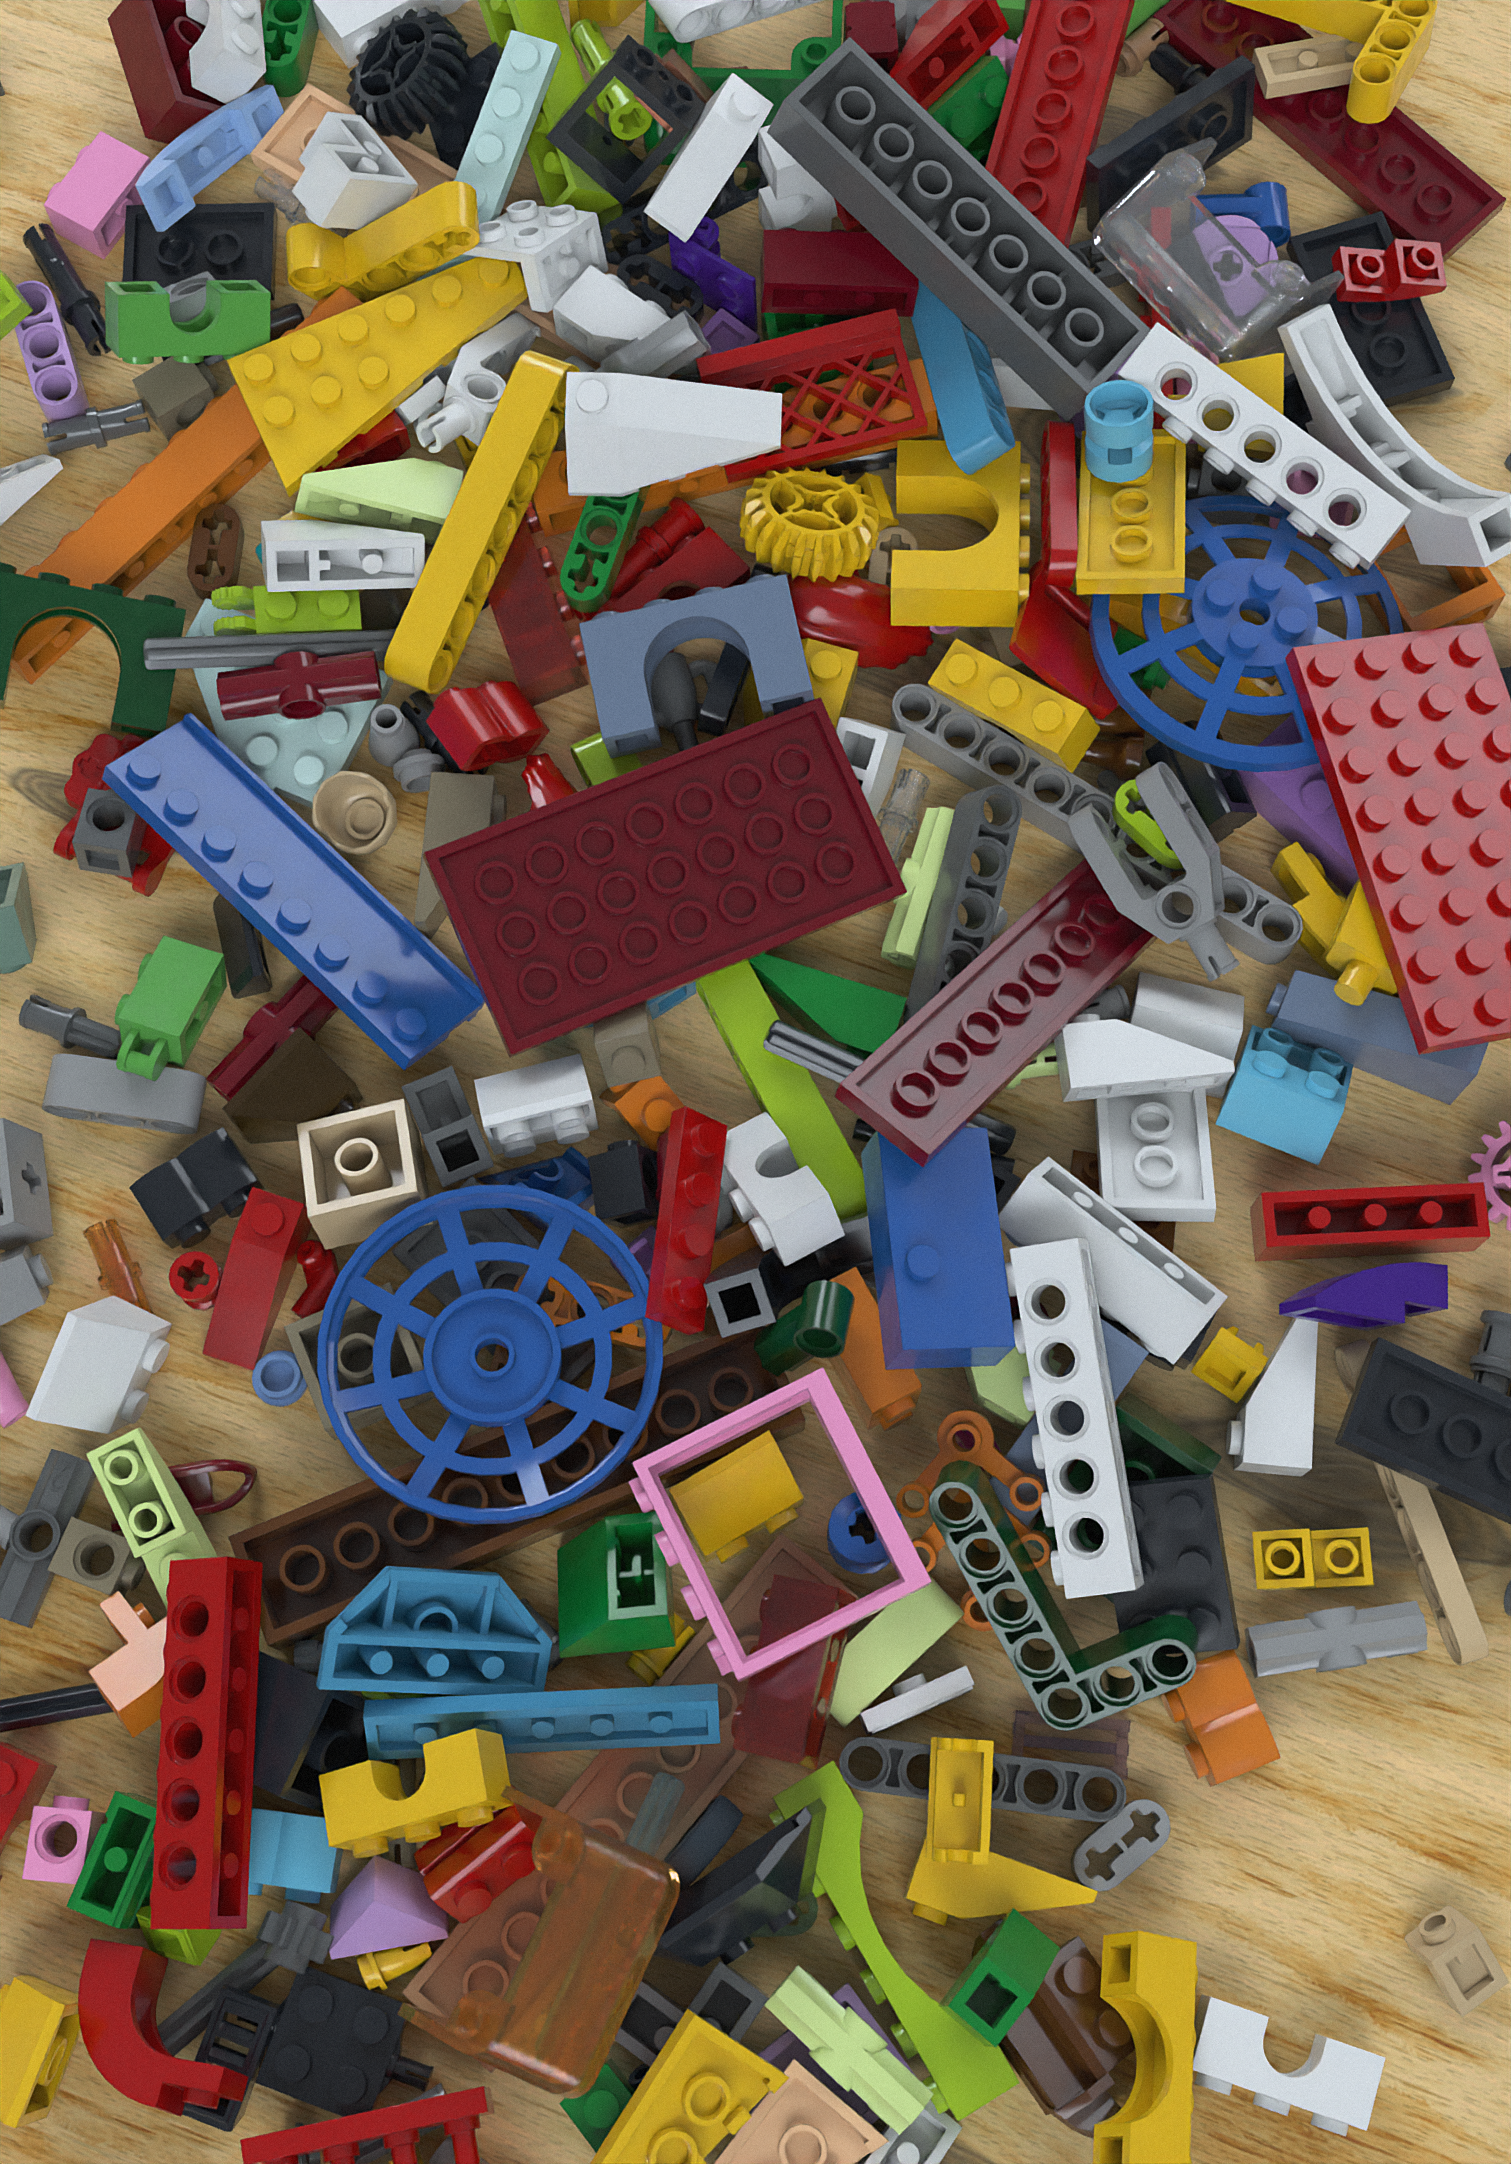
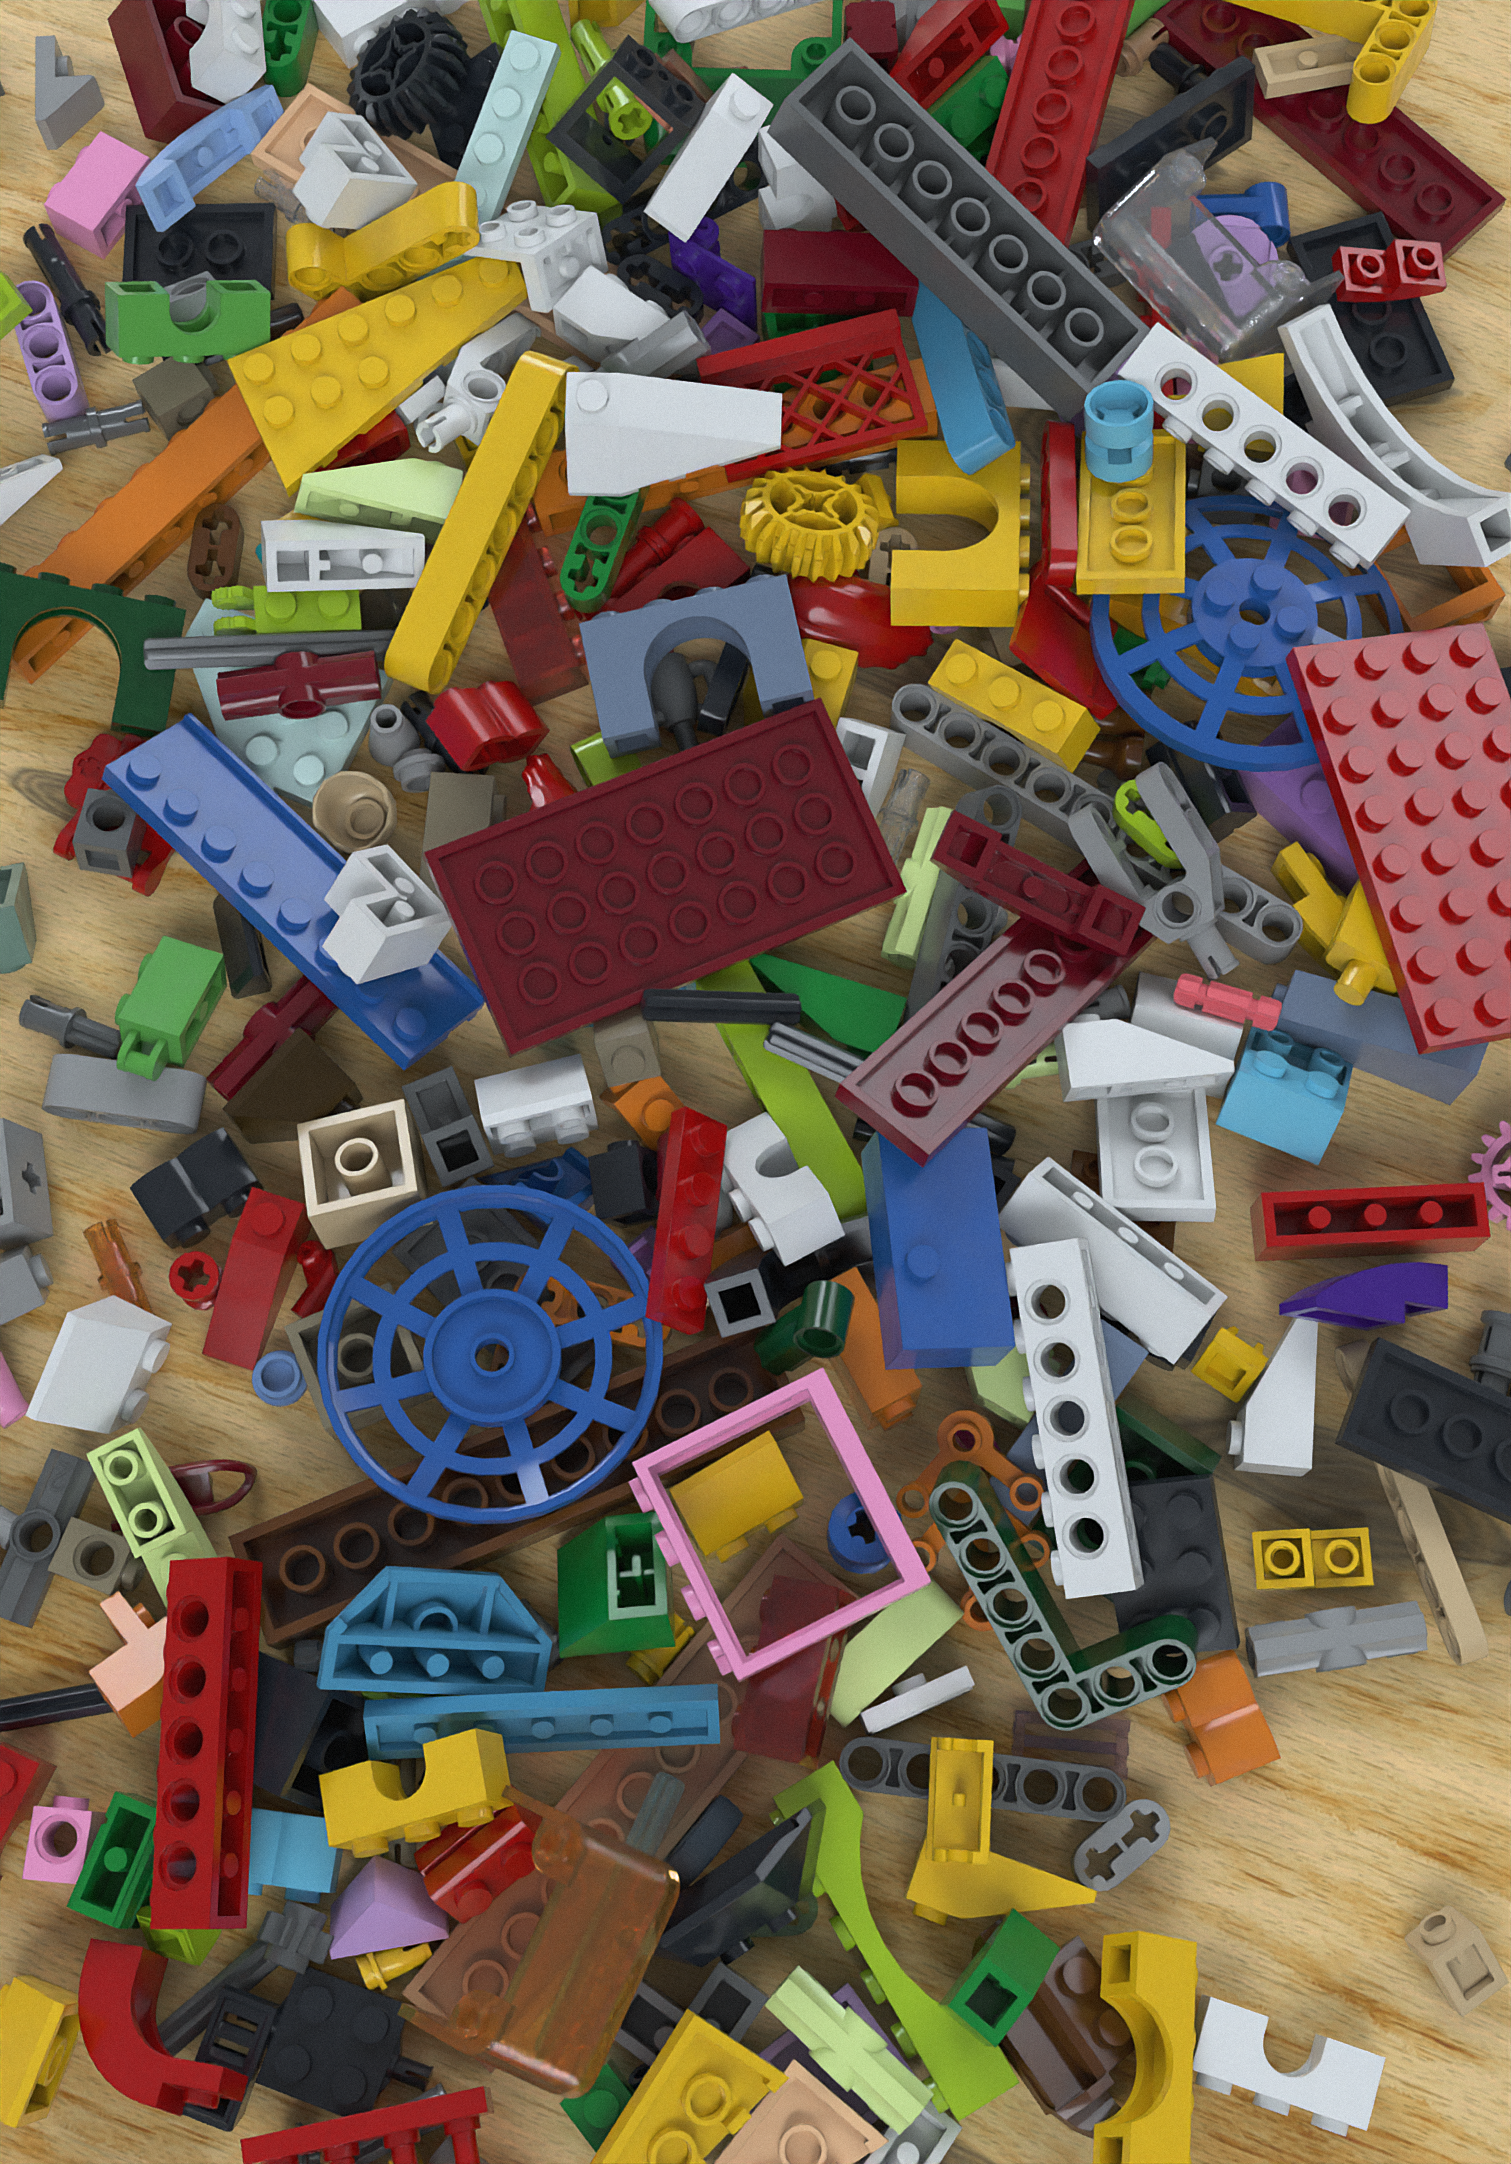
none -> light grey slope [35,35,104,150]
none -> white brick [322,844,452,984]
none -> black axle [640,989,801,1026]
none -> dark red slope [929,810,1146,958]
none -> coral axle [1173,973,1282,1031]

